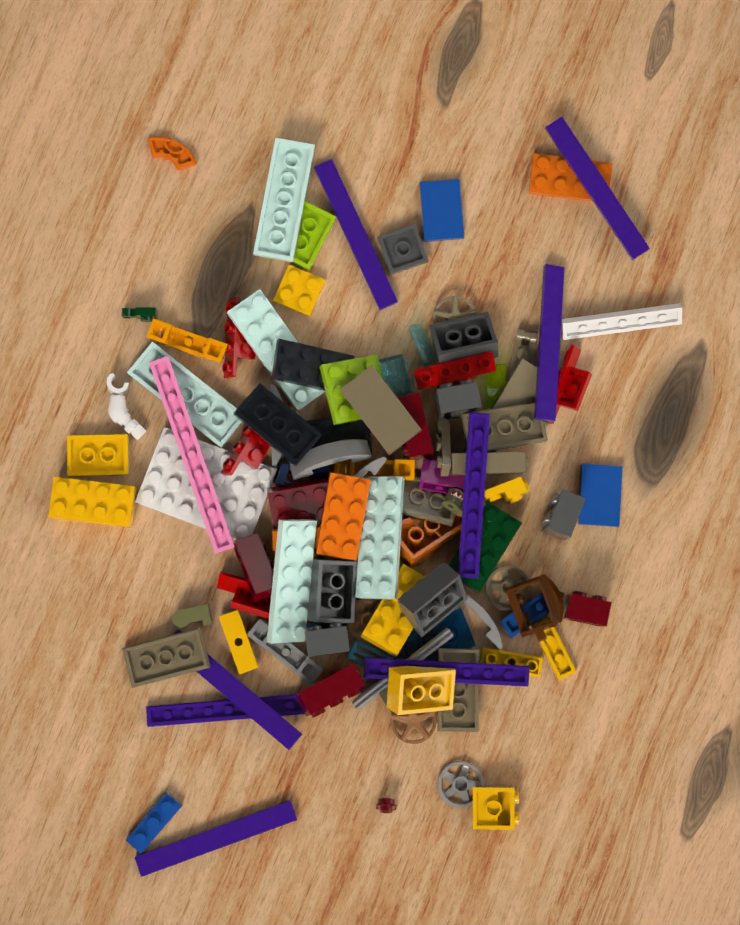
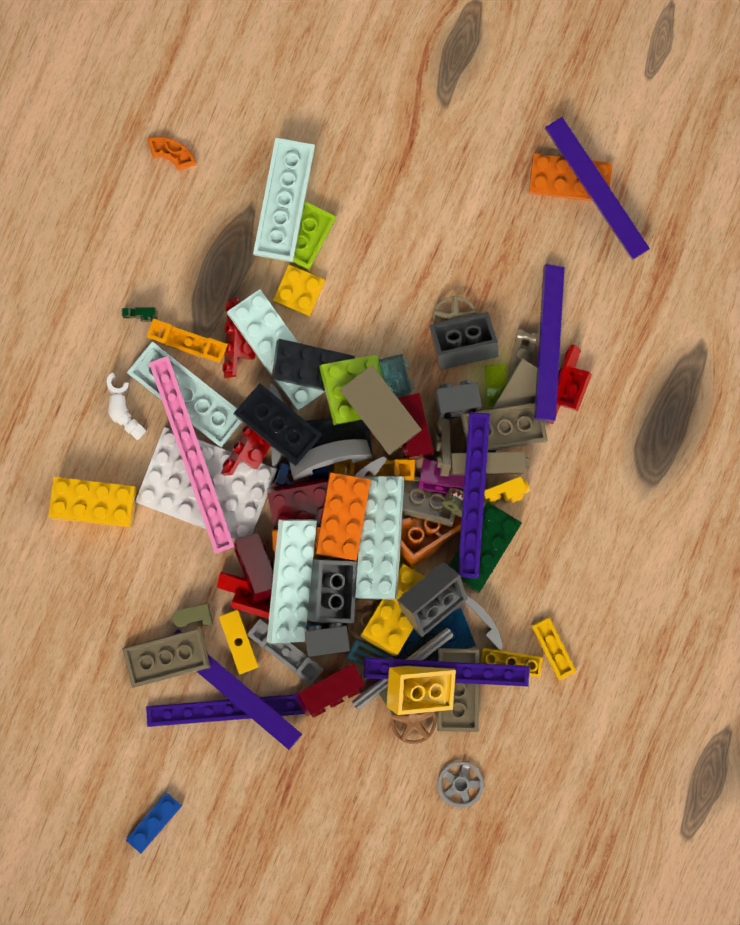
yellow plate [67,434,129,477] -> none
dark purple tile [135,800,297,877] -> none
dark purple tile [314,159,398,311] -> none
dark red plate [376,798,397,814] -> none
dark grey plate [377,224,428,275] -> none
clear light blue slope [409,324,437,366] -> none
red bracket [414,352,497,390] -> none
blue tile [420,179,464,242] -> none
yellow plate [473,786,519,830] -> none
dark tan wheel [485,566,531,611] -> none
blue plate [499,592,550,638] -> none
reddish brown animal [504,574,564,642] -> none
dark grey brick [540,489,586,541] -> none
white plate [561,303,682,340] -> none
dark red brick [563,591,612,627] -> none
blue tile [578,464,623,527] -> none

